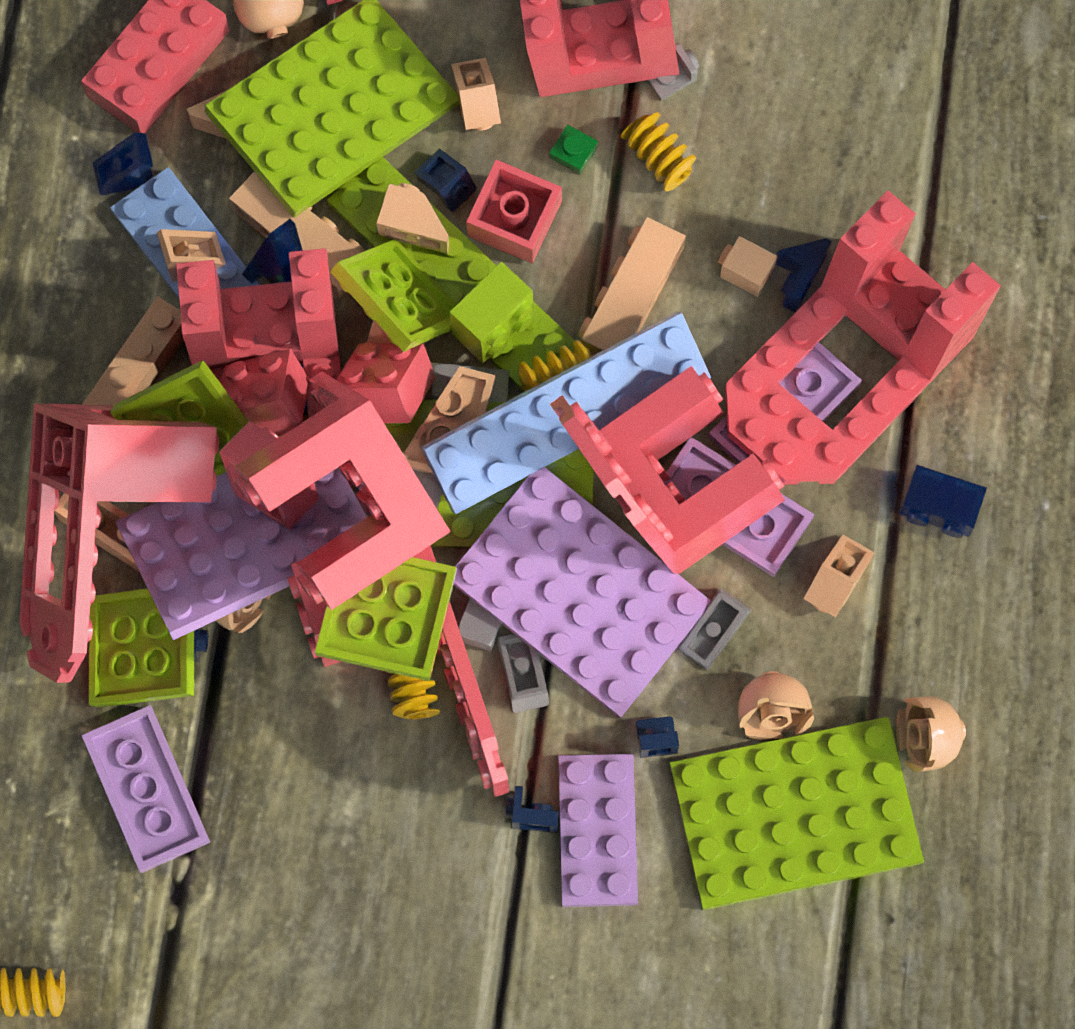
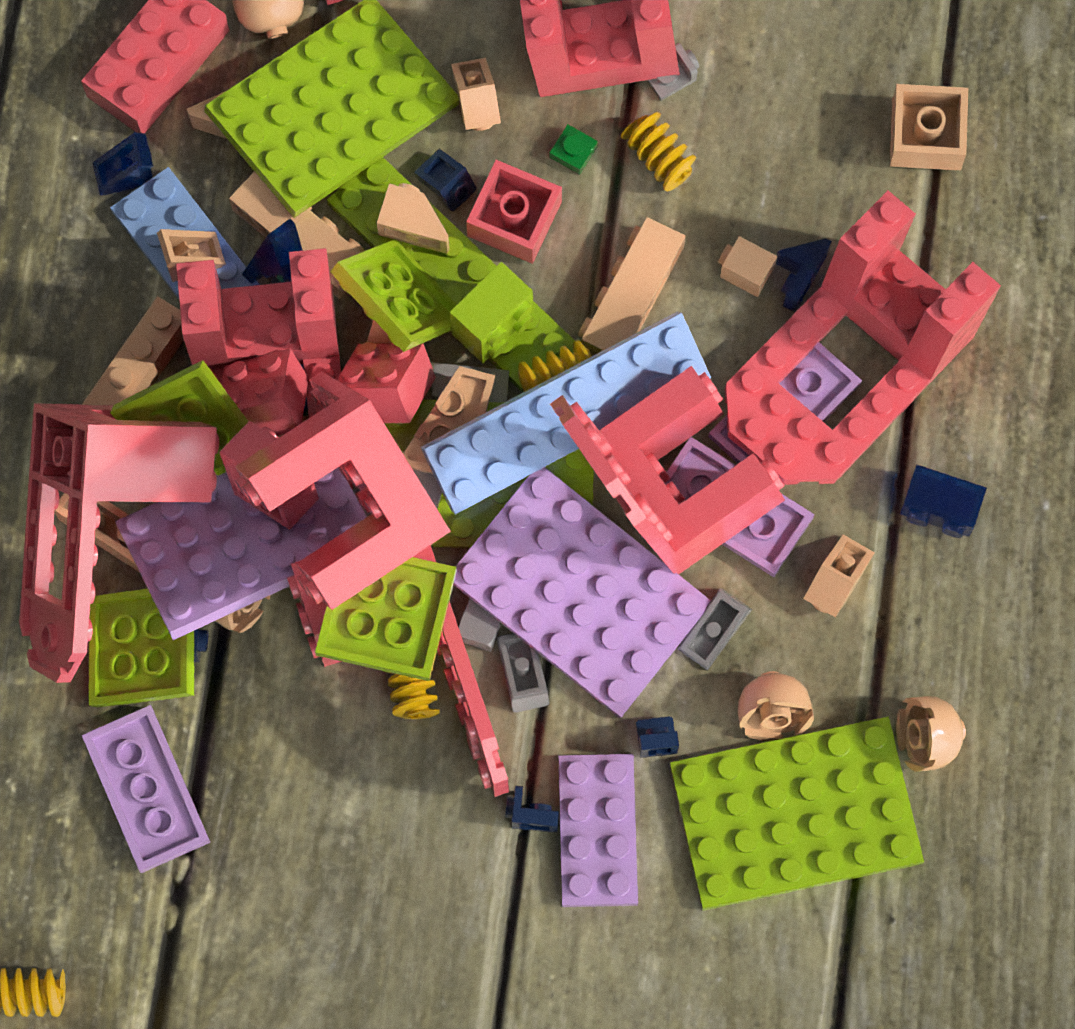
none -> light nougat brick [890,84,968,171]

